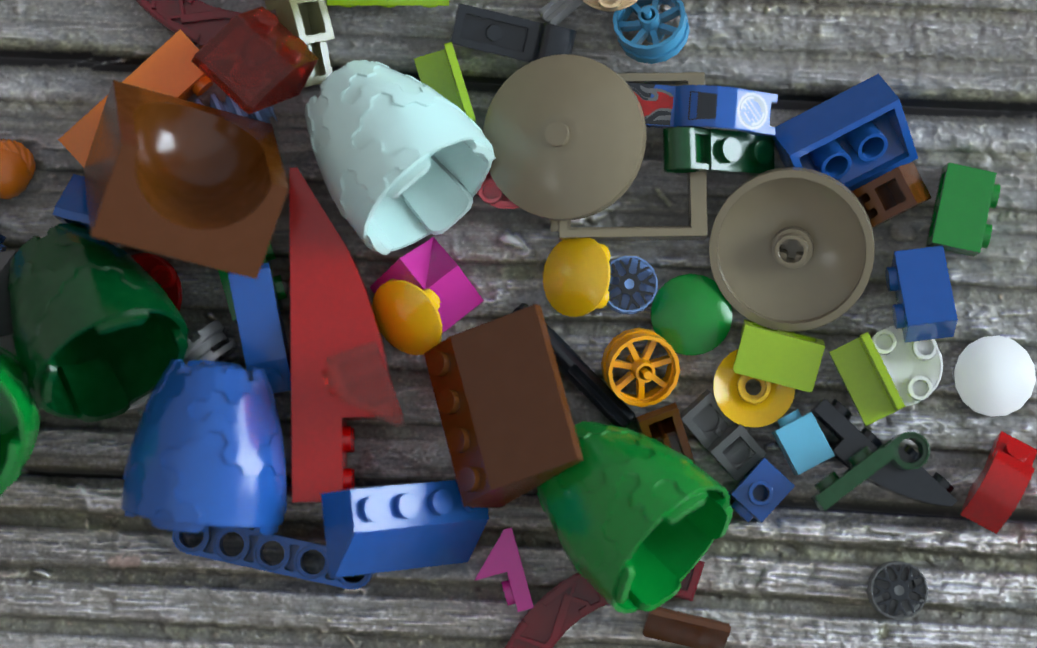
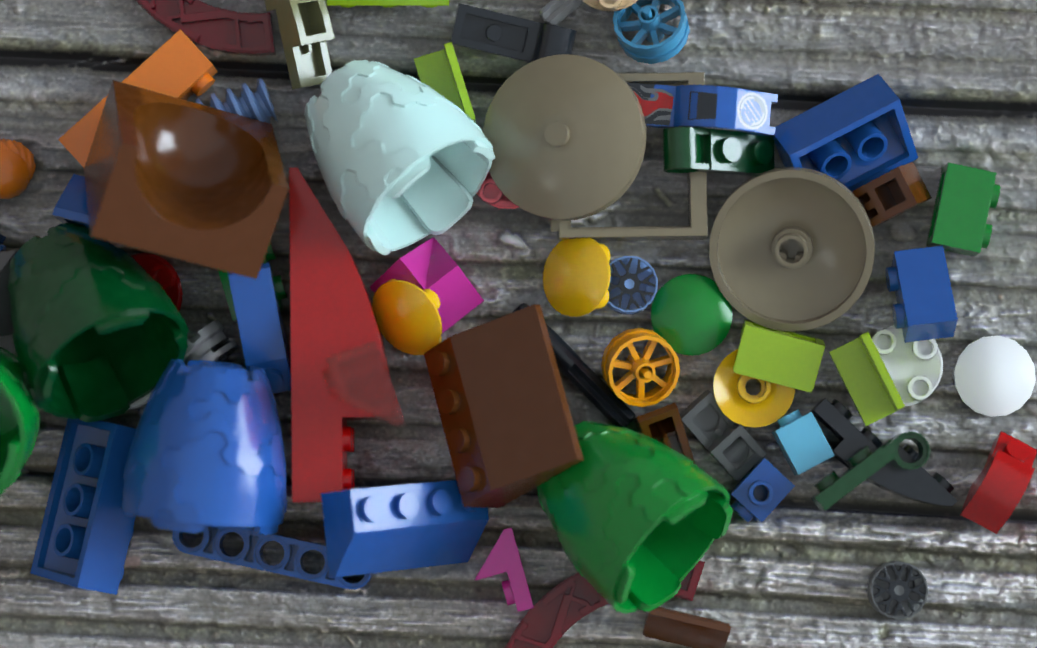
clear red slope [192,6,319,115] -> none
none -> blue slope [30,418,136,595]

